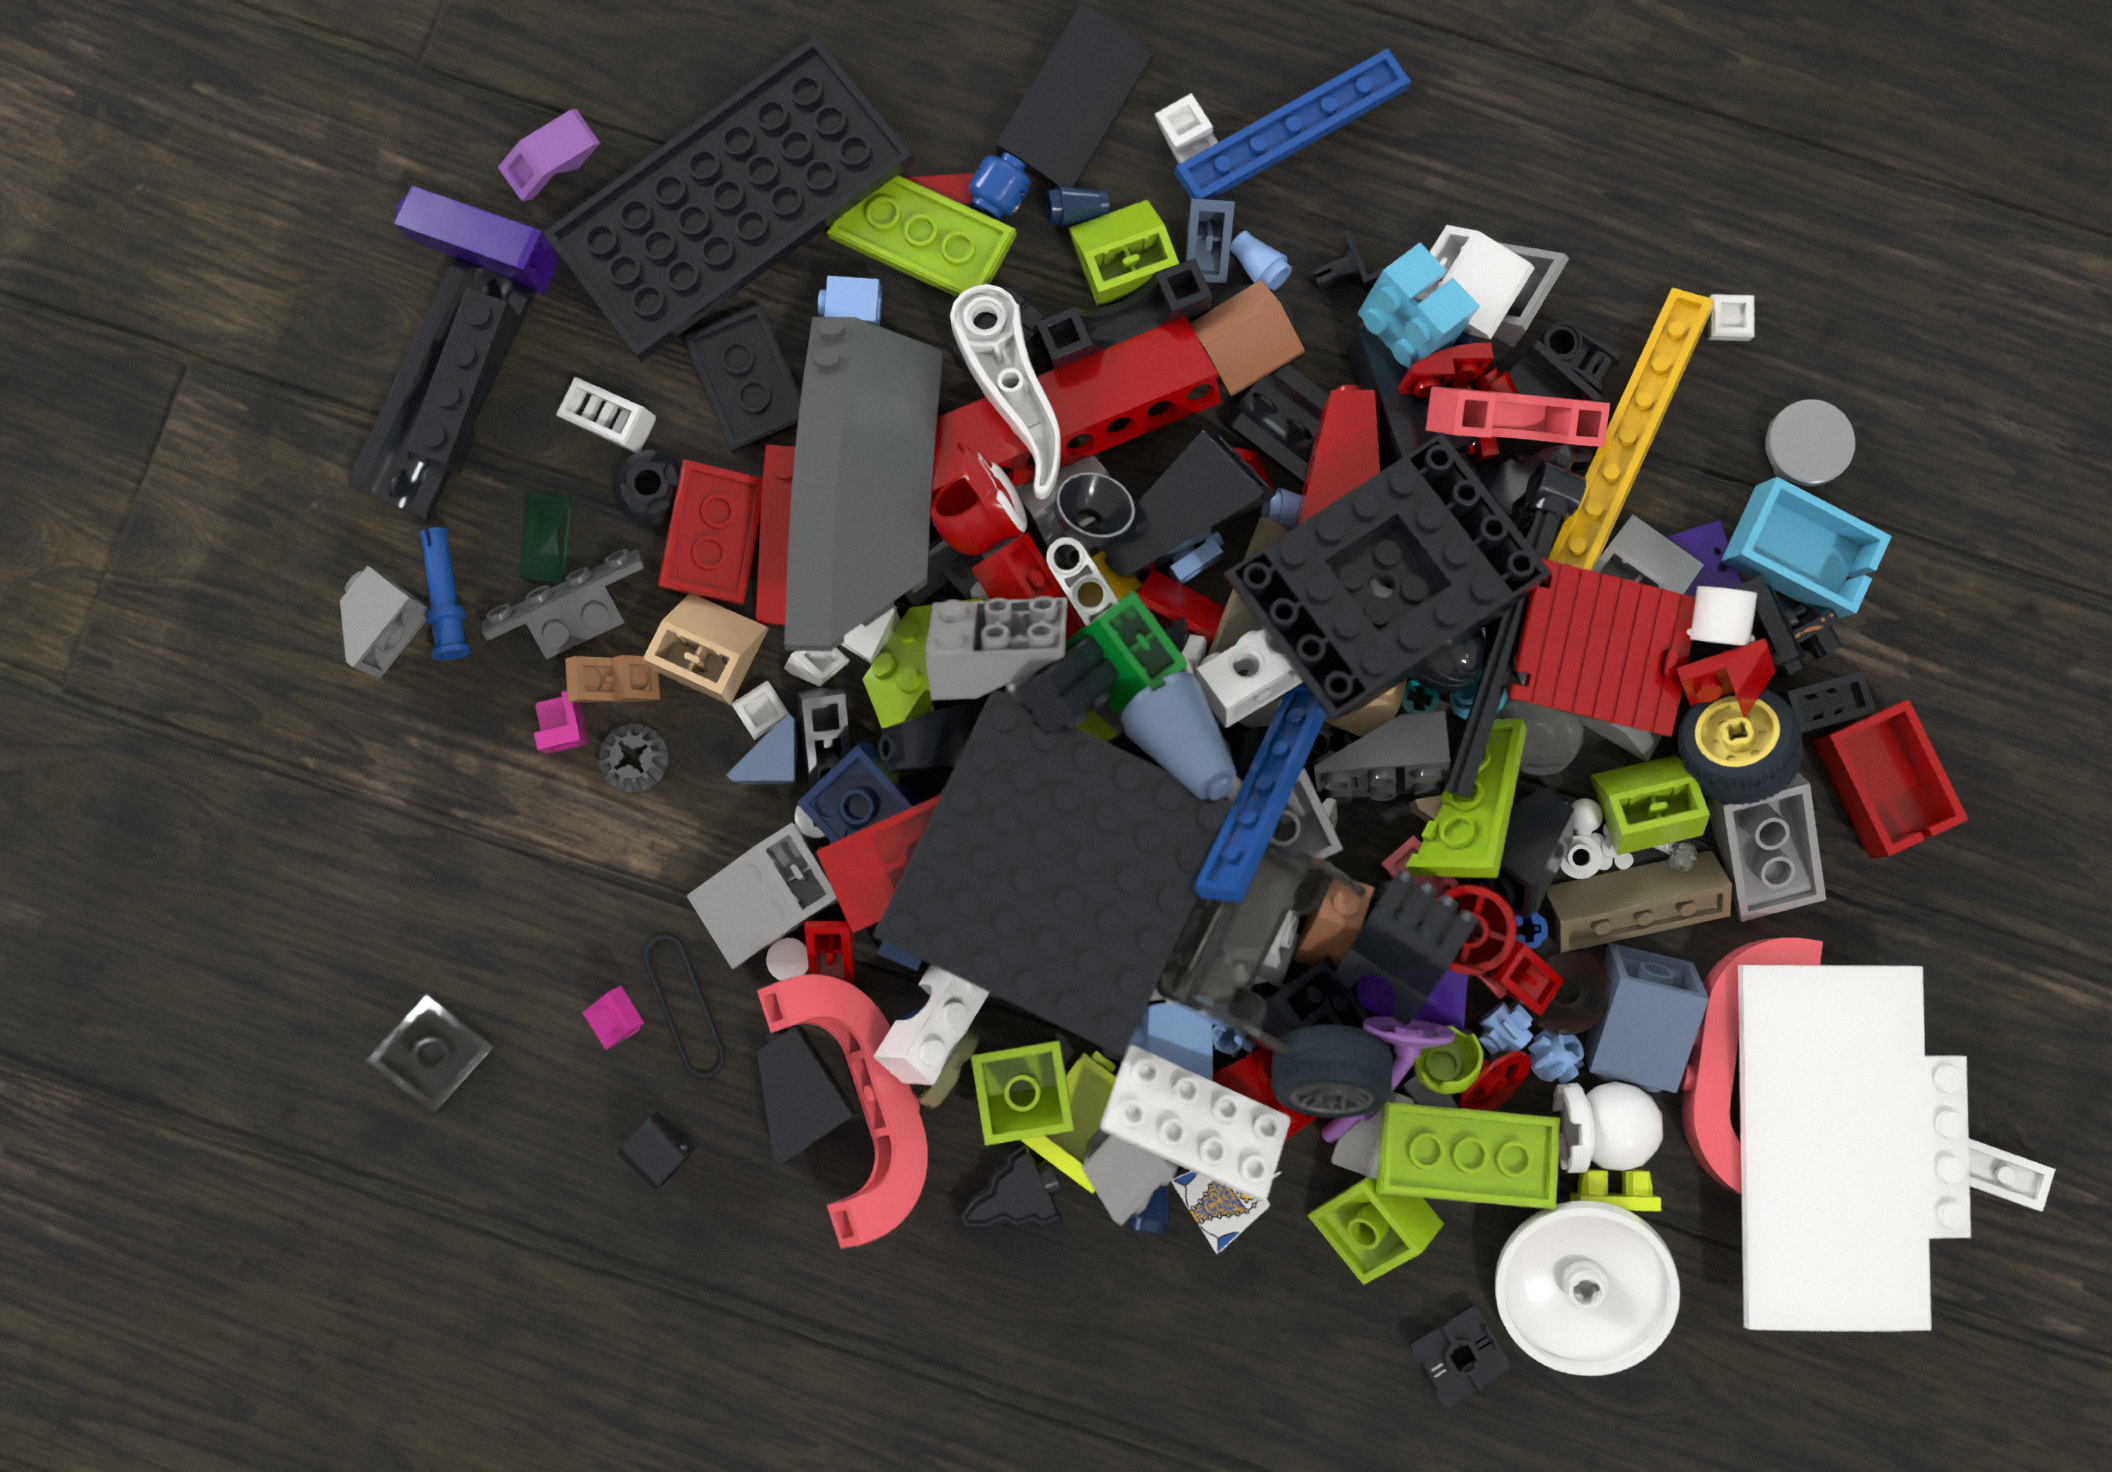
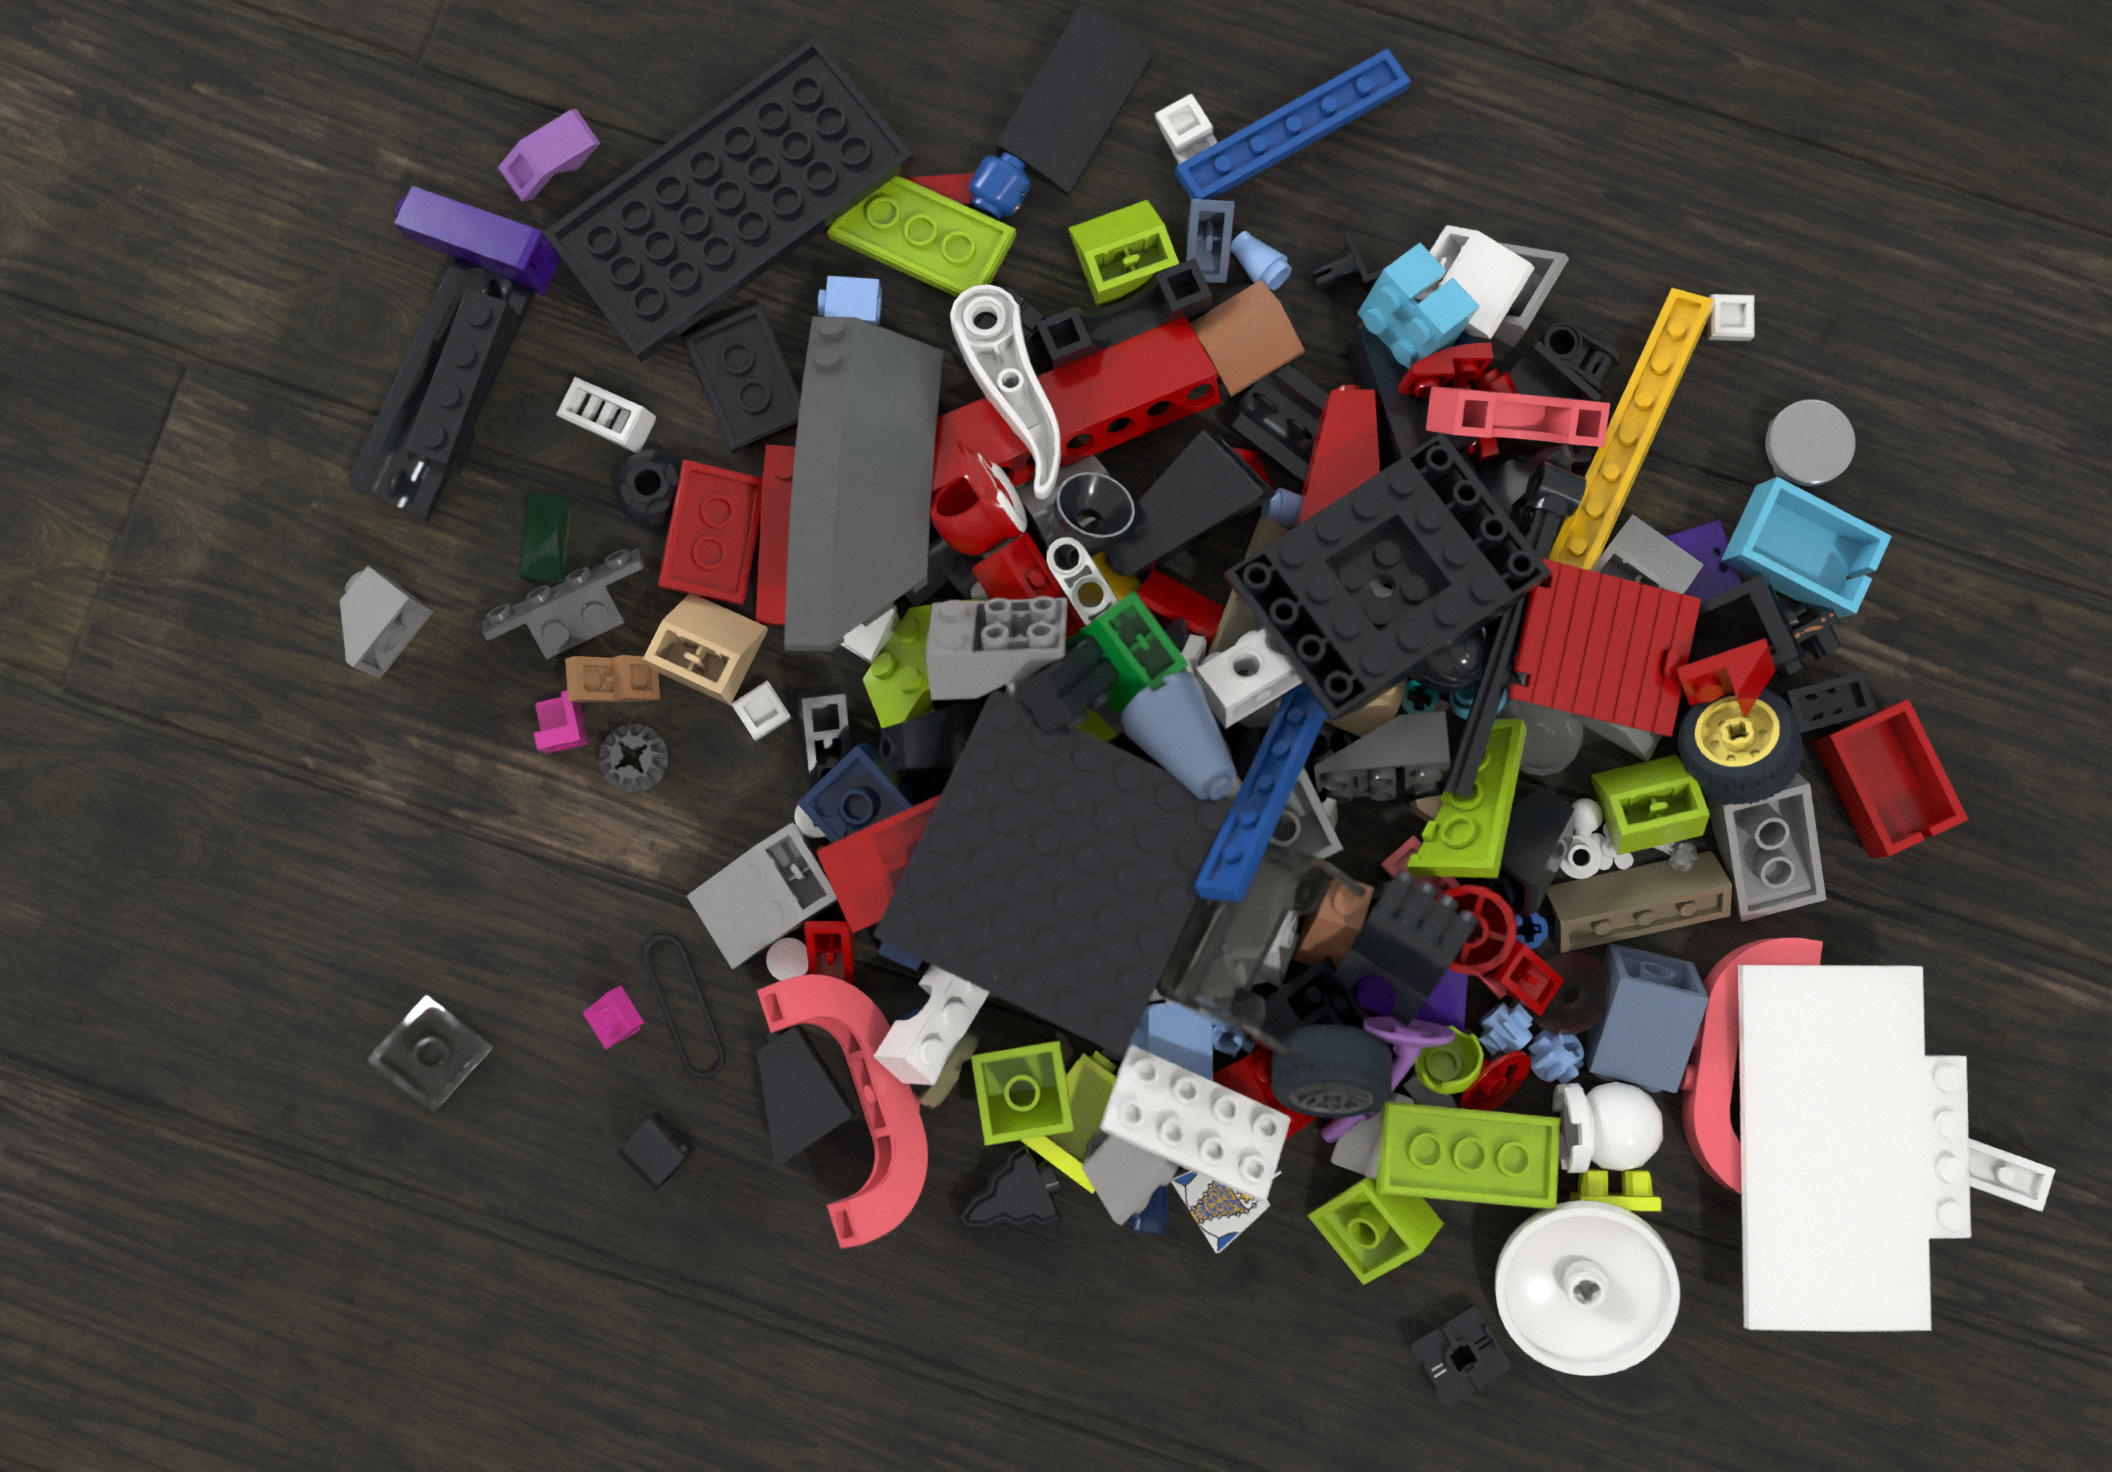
blue pin [419,527,471,660] -> none
sand blue slope [726,713,799,785] -> none
white slope [784,647,850,687] -> none
dark blue cone [1045,185,1109,228] -> none
light blue bracket [1168,531,1224,585] -> none
white piece [1687,586,1757,646] -> none

